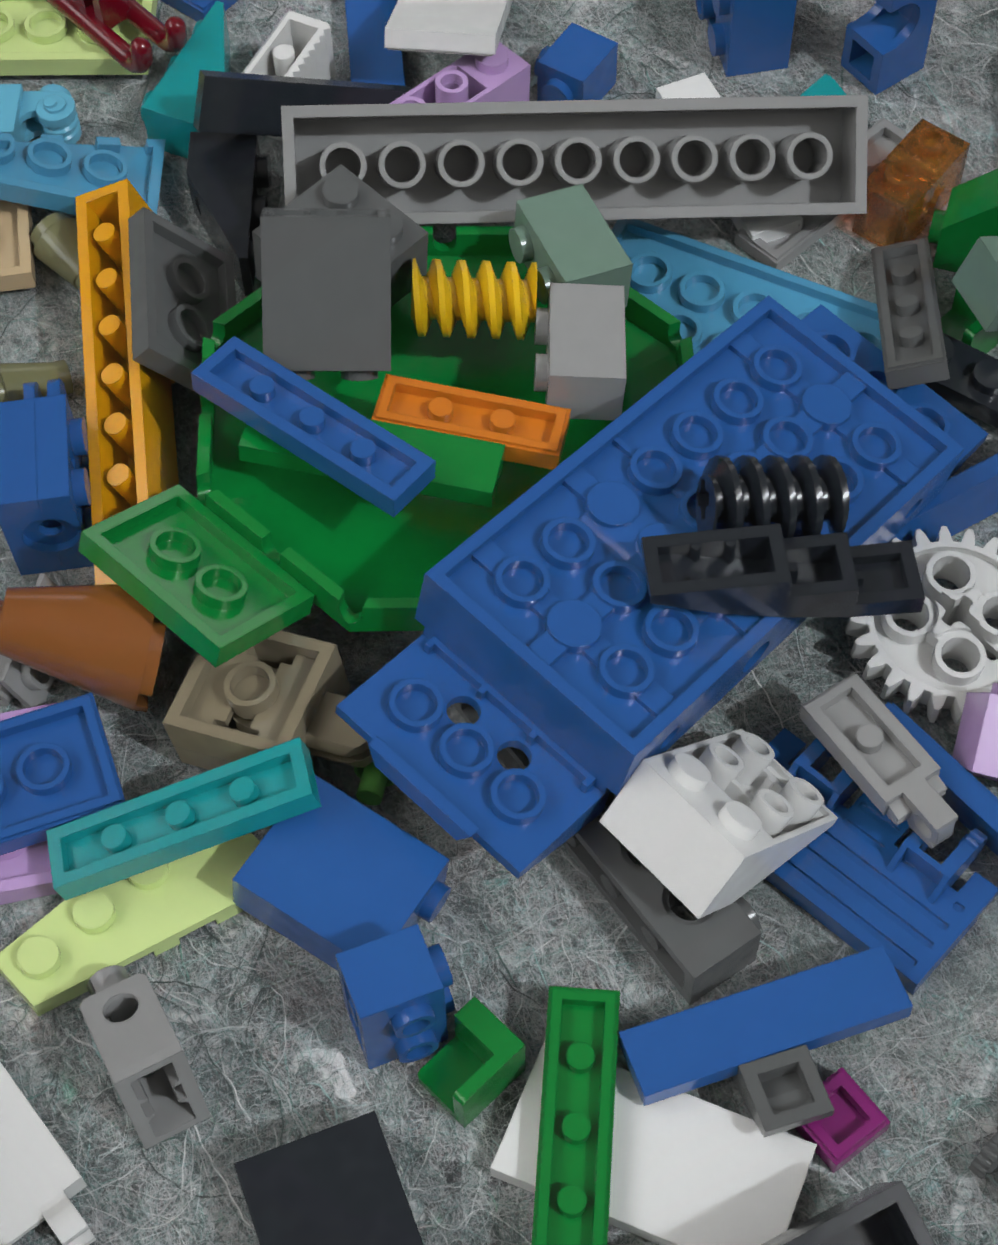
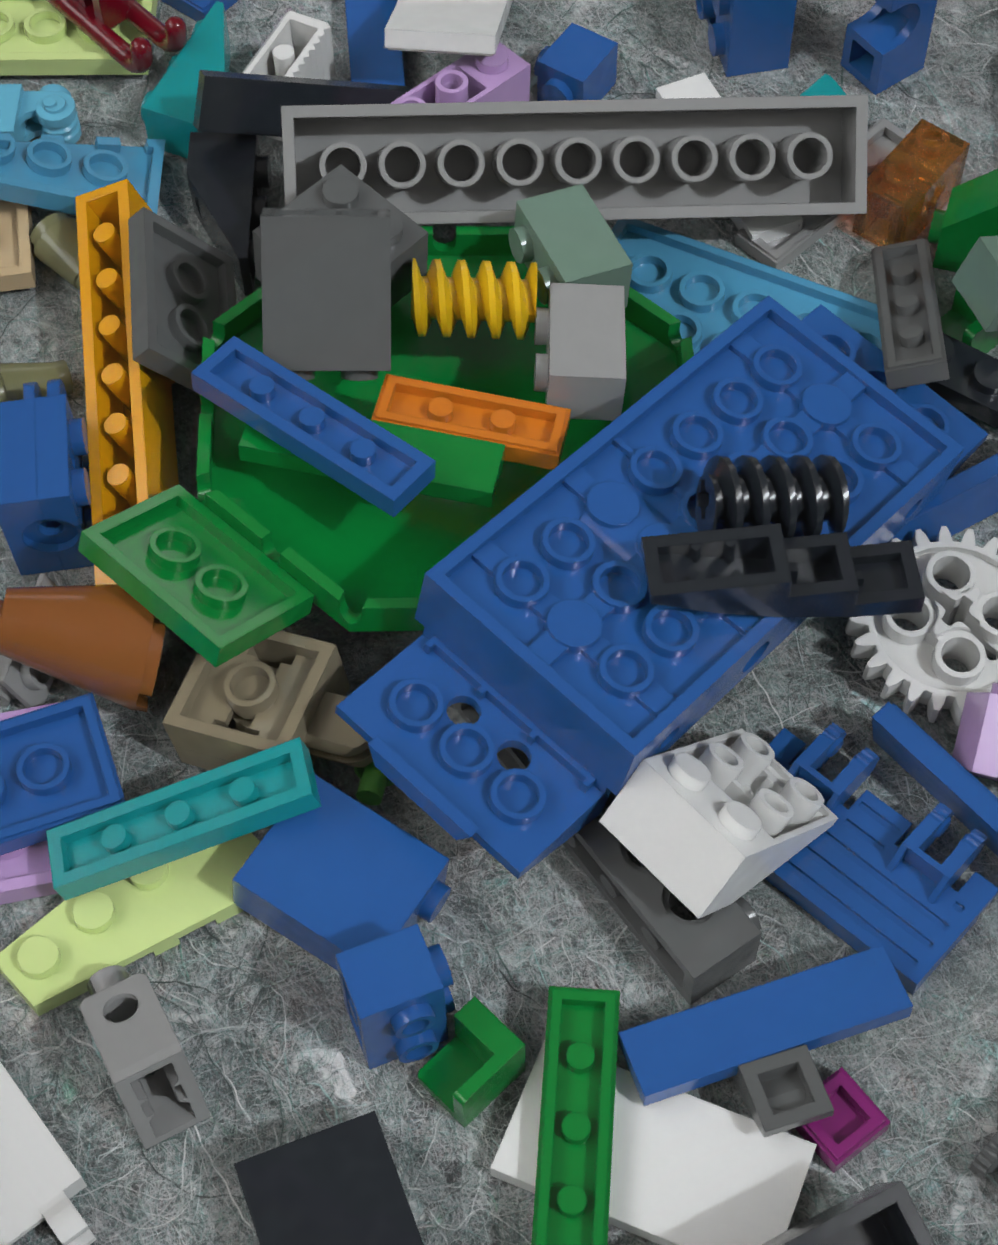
light grey hinge [799,673,958,849] -> none

